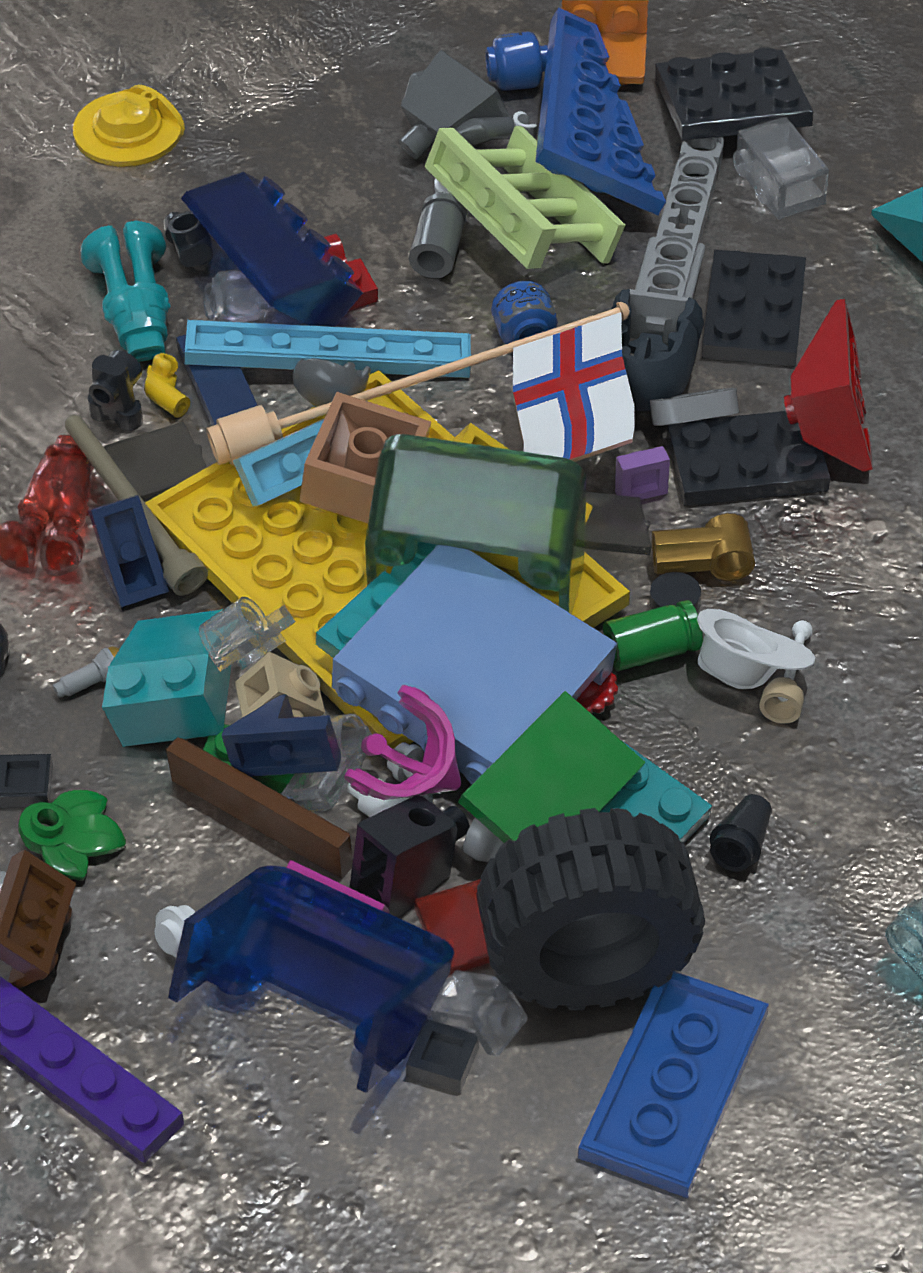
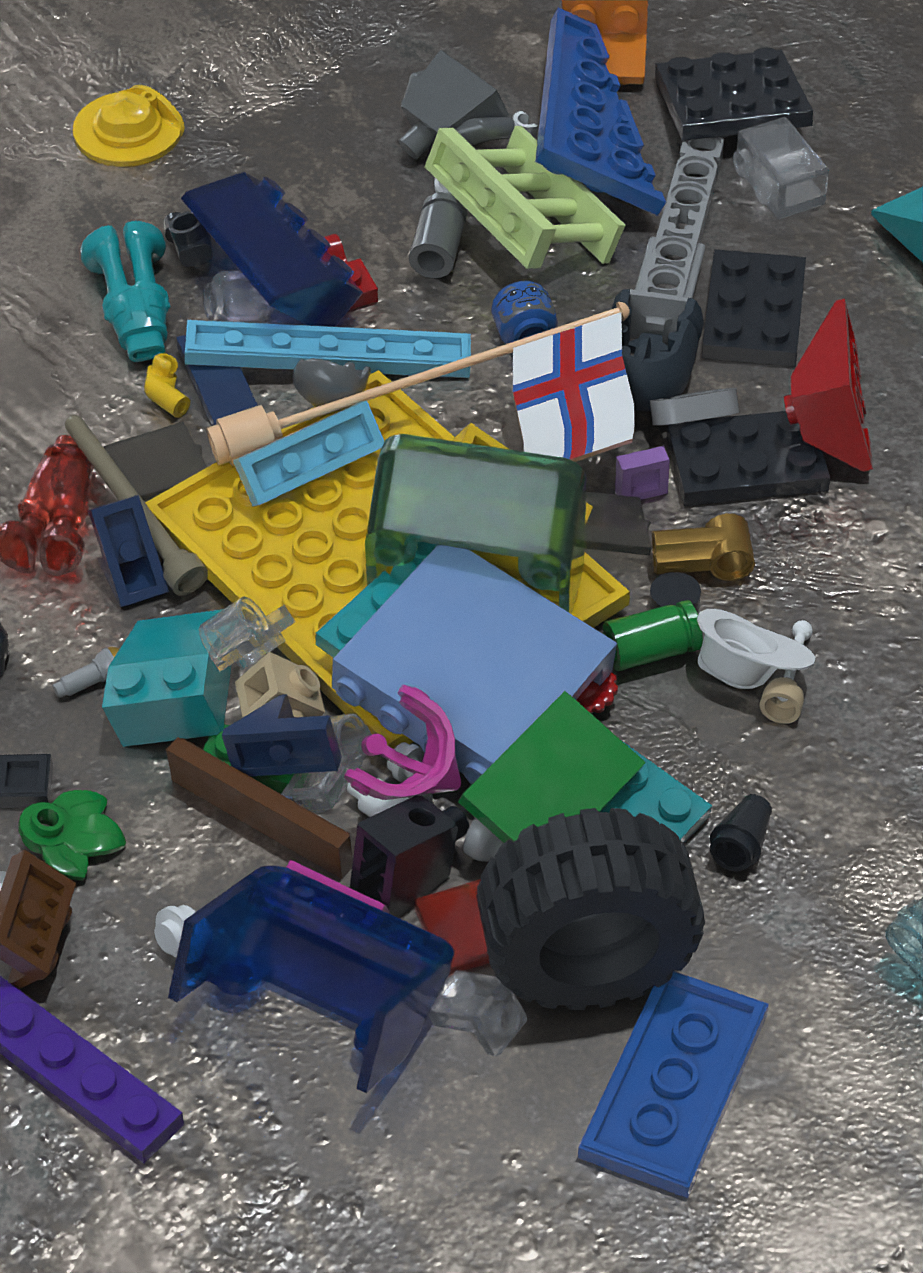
black plate [88,350,143,431] -> none
nougat slope [300,392,431,532] -> none
black tile [406,1019,480,1093] -> none
blue head [485,32,548,91] -> none

